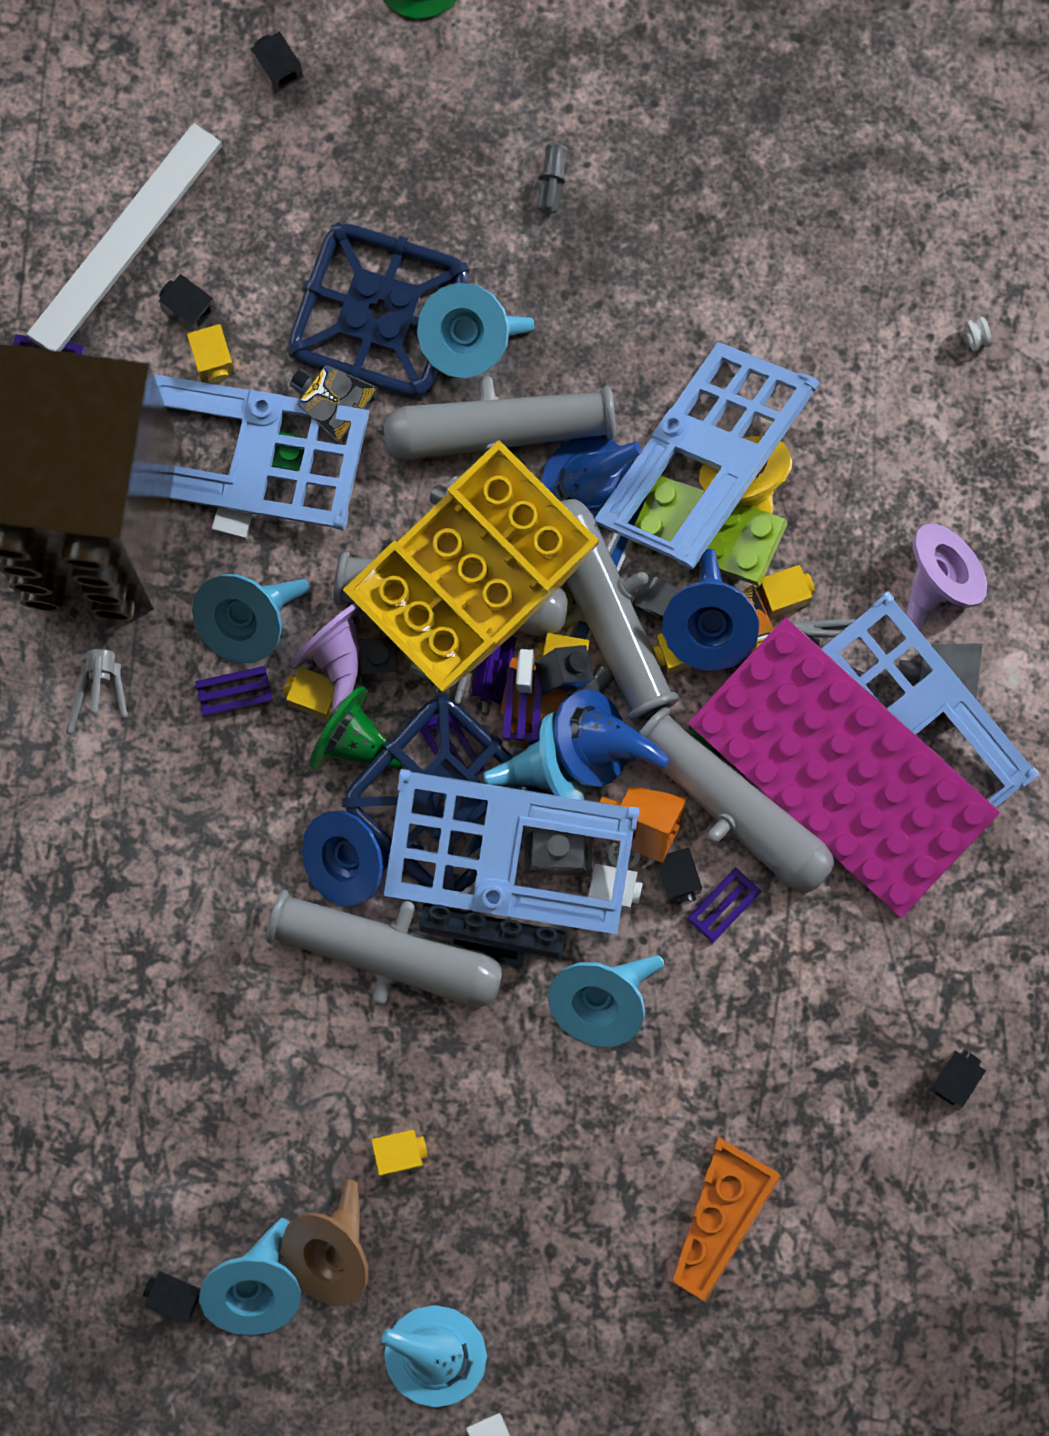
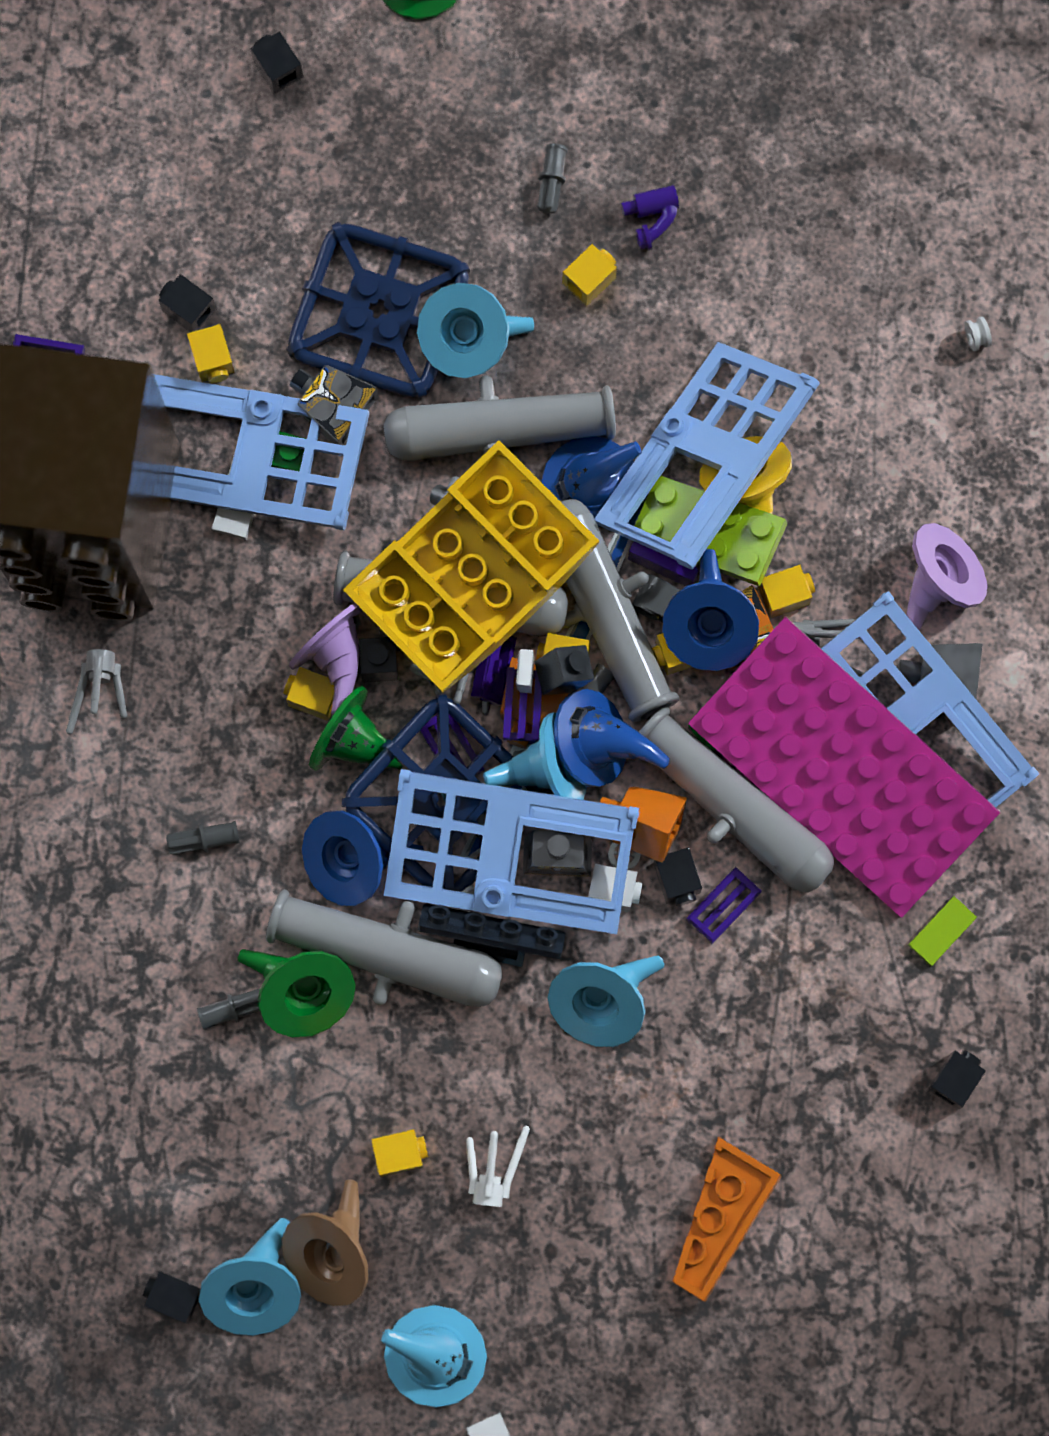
white tile [27,123,222,351] -> none
medium azure piece [192,574,310,663] -> none
dark purple tile [195,666,273,717] -> none
none -> dark grey axle [166,821,240,854]
none -> dark grey axle [197,988,260,1030]
none -> green piece [237,949,356,1038]
none -> white plant [466,1126,530,1207]
none -> yellow brick [562,244,617,307]
none -> dark purple plant [621,185,679,251]
none -> dark purple tile [628,541,698,586]
none -> lime piece [908,896,977,967]

